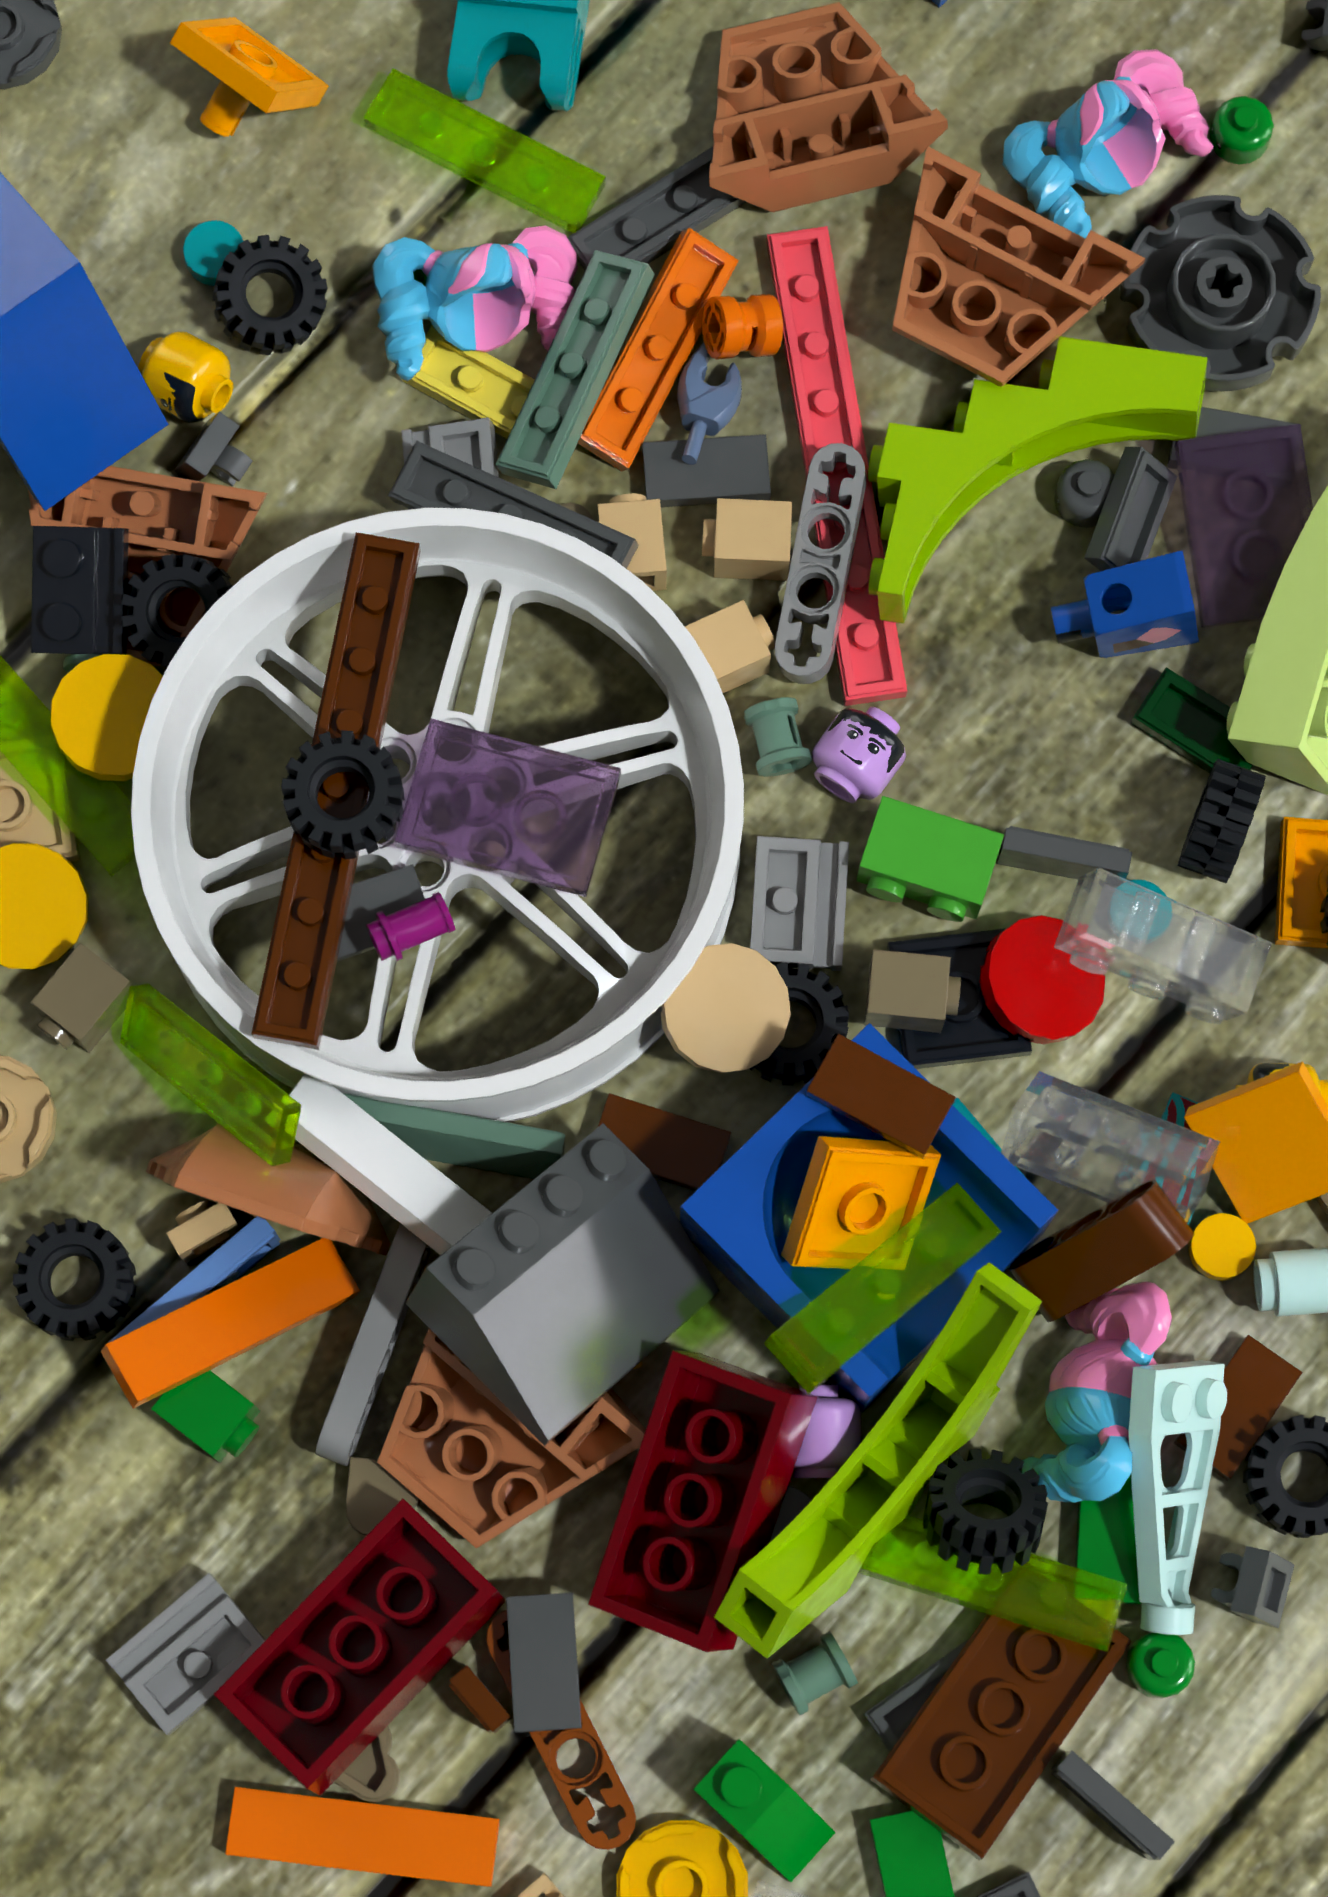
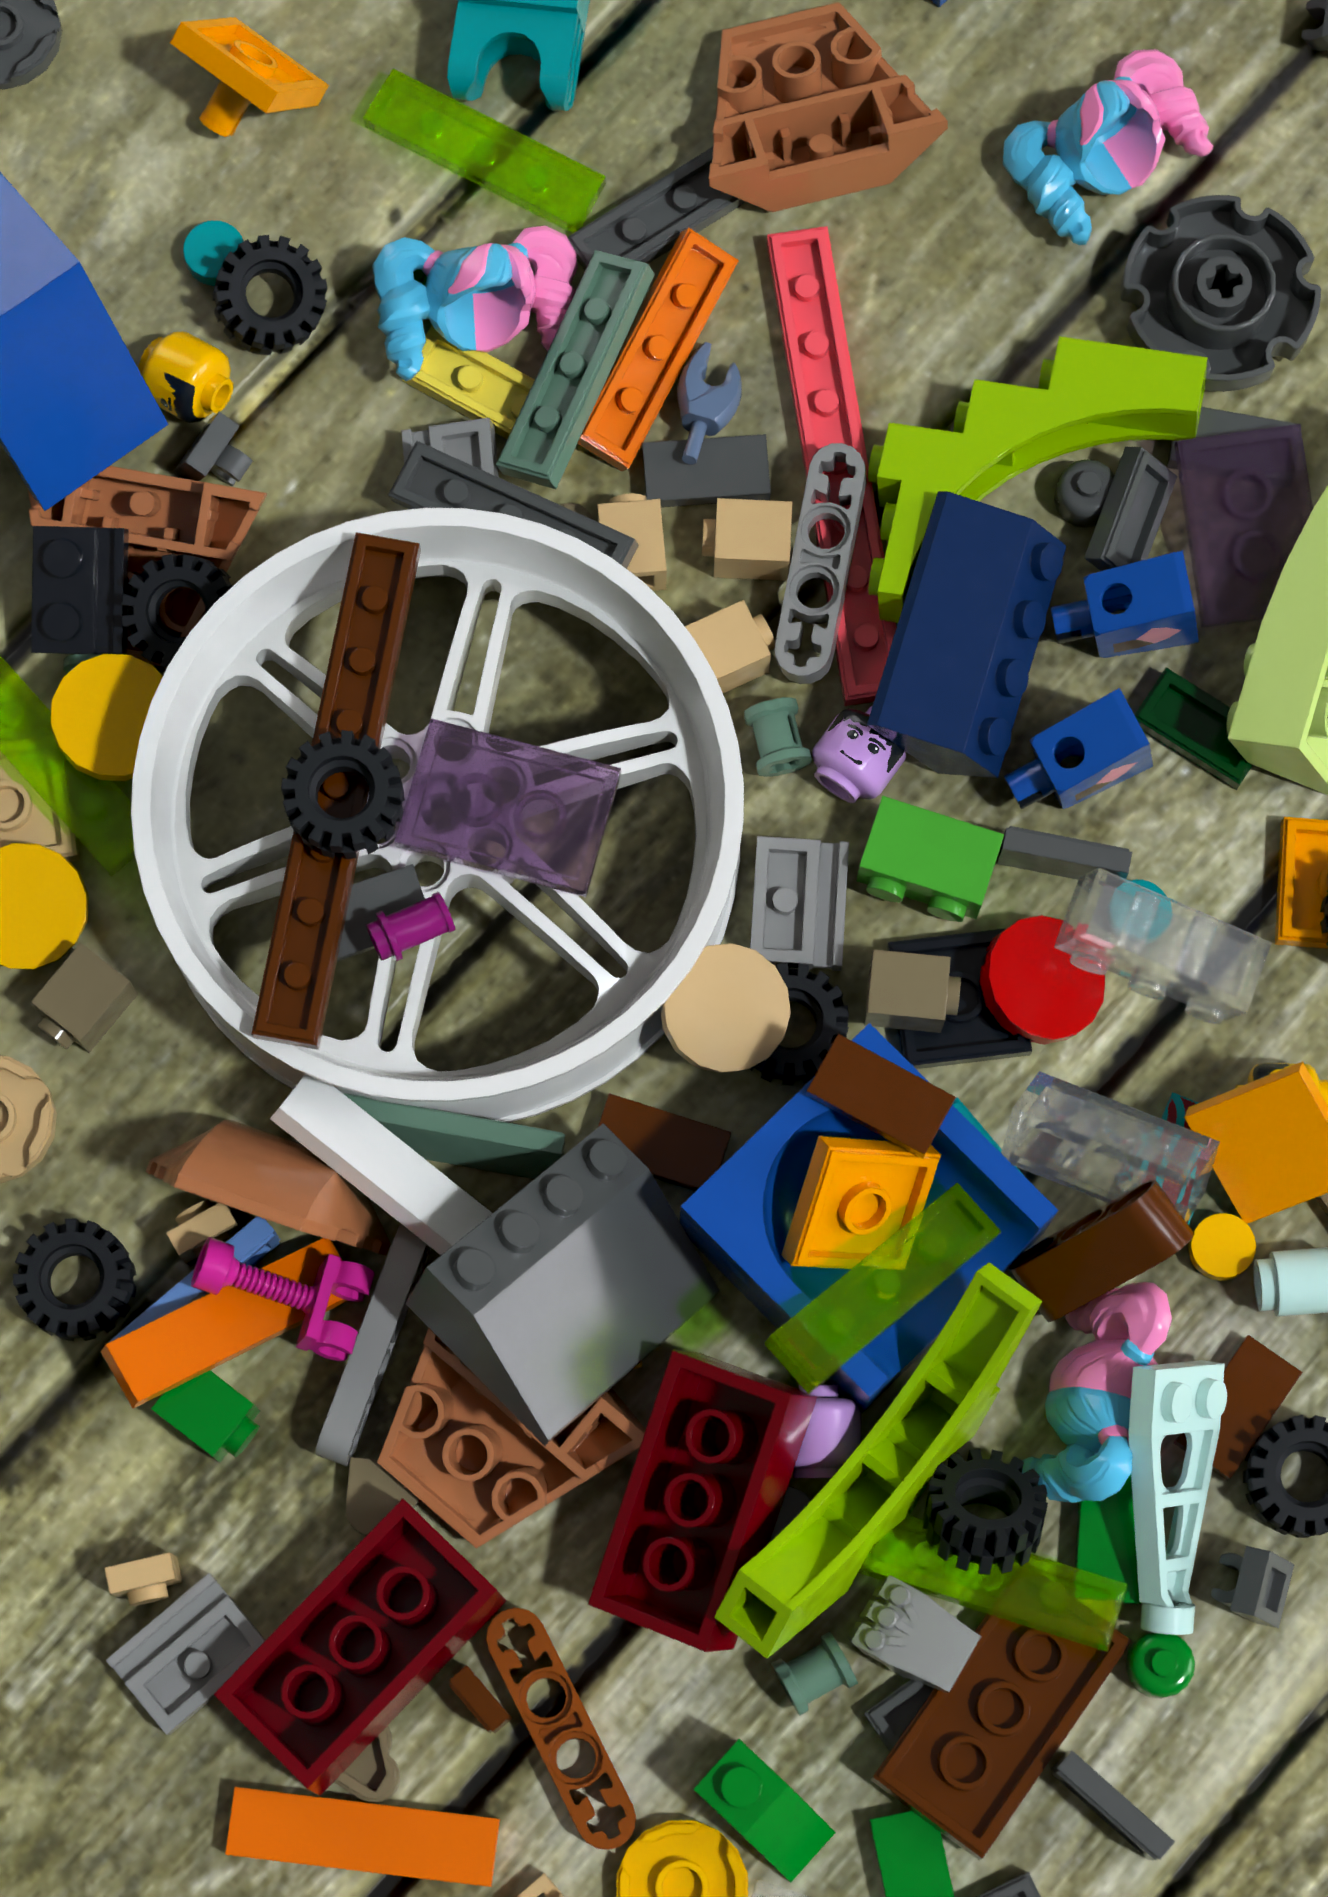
clear neon green tile [120,983,302,1166] -> none
dark grey tile [506,1592,582,1733] -> none
orange wheel [702,294,783,359] -> none
nougat wedge [892,146,1145,387] -> none
black tyre [1178,759,1266,883] -> none
green piece [1209,96,1274,165] -> none
none -> tan plate [105,1552,183,1606]
none -> dark pink bar [191,1237,375,1361]
none -> light grey hand [847,1575,981,1693]
none -> dark blue slope [867,491,1067,778]
none -> blue torso [1004,688,1153,809]

